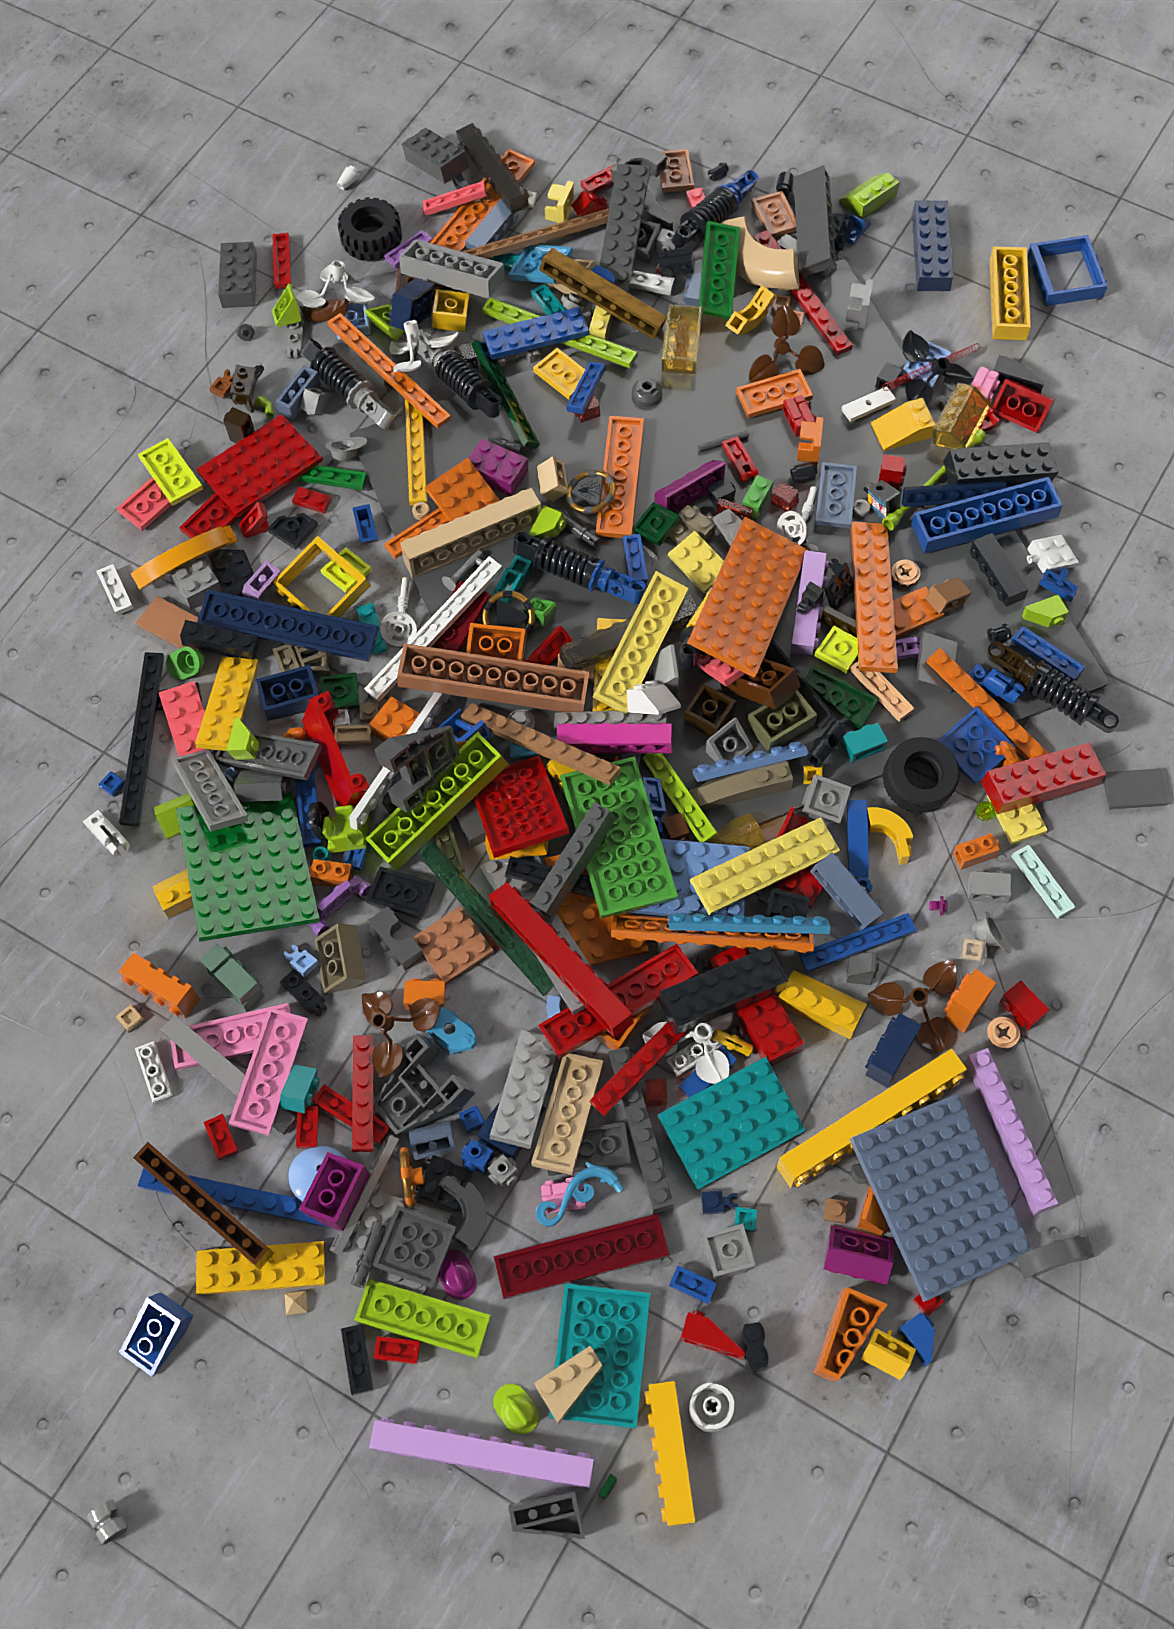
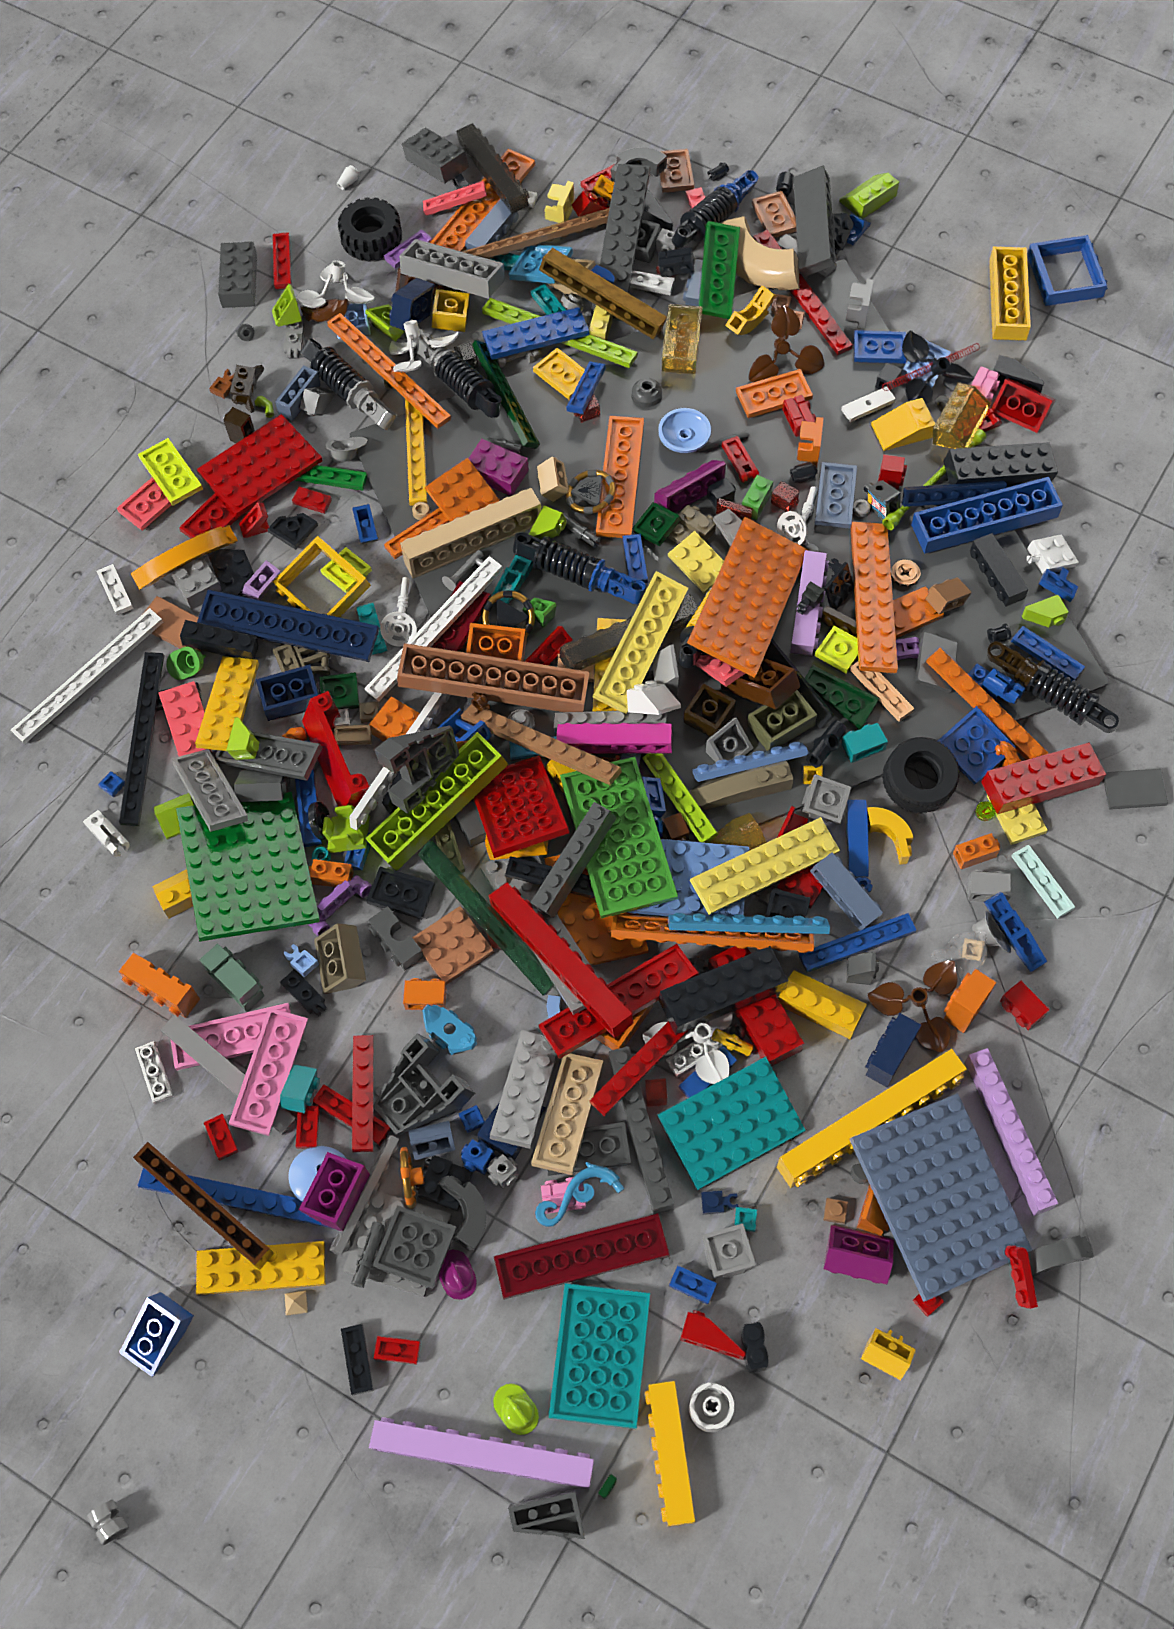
tan tile [116,1004,145,1033] -> none
light blue hand [217,763,239,782] -> none
lime plate [354,1278,491,1359] -> none
reddish brown plant [362,992,441,1078] -> none
tan wedge [534,1346,603,1425] -> none
orange wedge [813,1287,888,1382] -> none
blue slope [898,1312,935,1367] -> none
brick [912,200,953,291] -> none
magenta plate [929,896,948,916] -> none
light nougat gear [987,1017,1020,1049] -> none
none -> white plate [11,608,163,744]
none -> reddish brown plate [471,692,490,711]
none -> light orange plate [592,175,614,202]
none -> light blue dish [659,408,711,453]
none -> blue plate [854,330,906,363]
none -> blue slope [984,892,1048,972]
none -> red plate [1005,1245,1038,1309]

